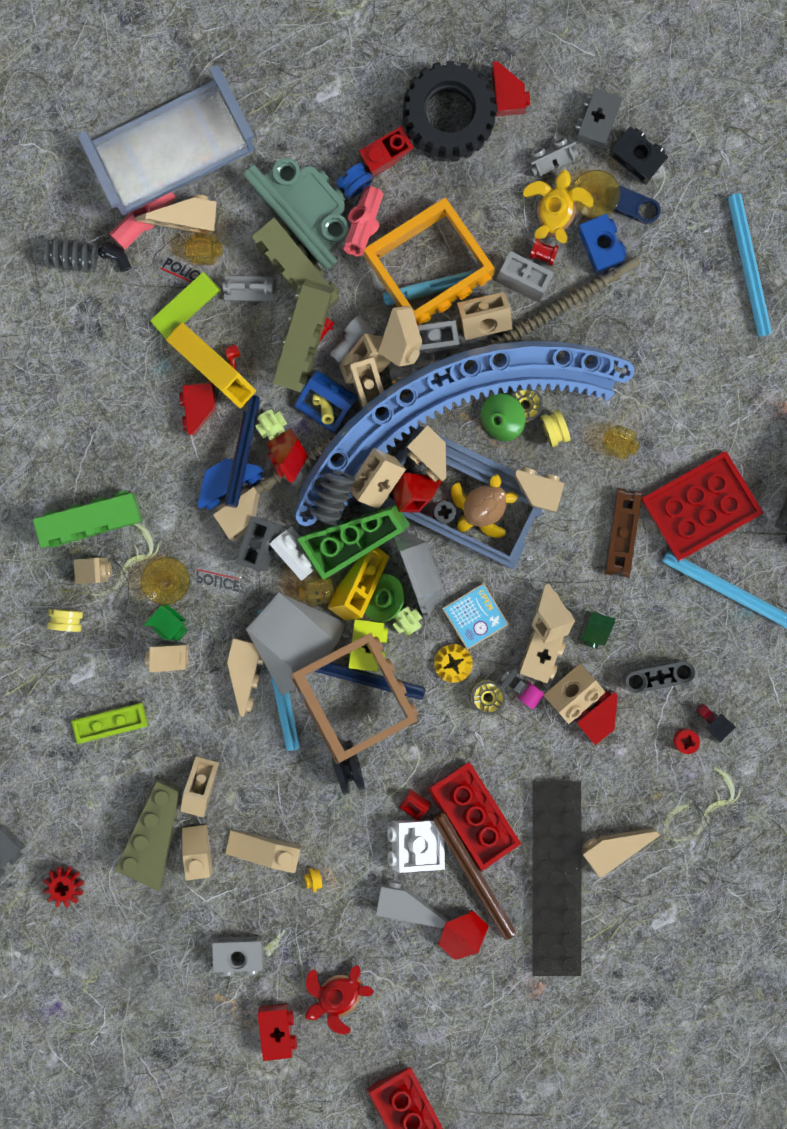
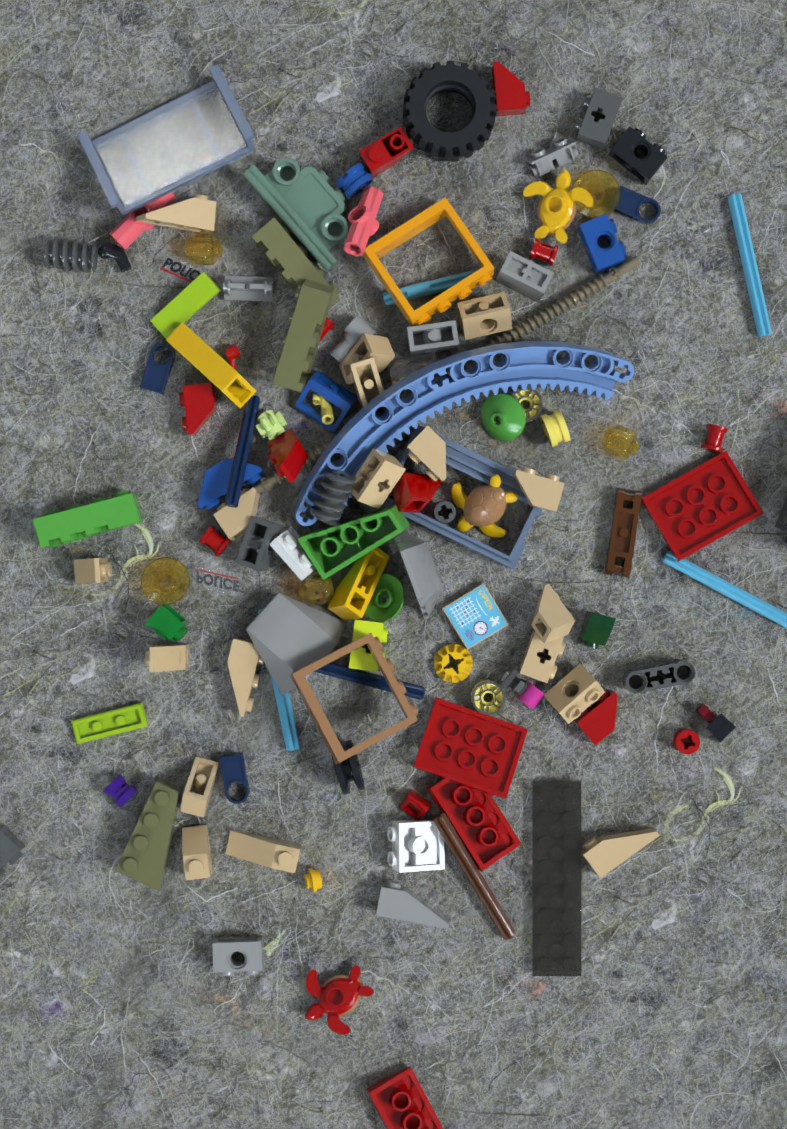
red gear [43,866,85,908] -> none
light yellow wheel [47,609,83,632] -> none
red brick [257,1003,297,1061] -> none
tan slope [378,306,422,367] -> none
yellowish green gear [392,606,422,636] -> none
red slope [437,910,489,960] -> none
none -> dark purple wheel [103,774,138,808]
none -> dark blue piece [140,343,176,394]
none -> red bush [199,525,231,557]
none -> dark blue piece [219,752,250,804]
none -> red plate [413,697,528,799]
none -> red bush [701,424,728,453]

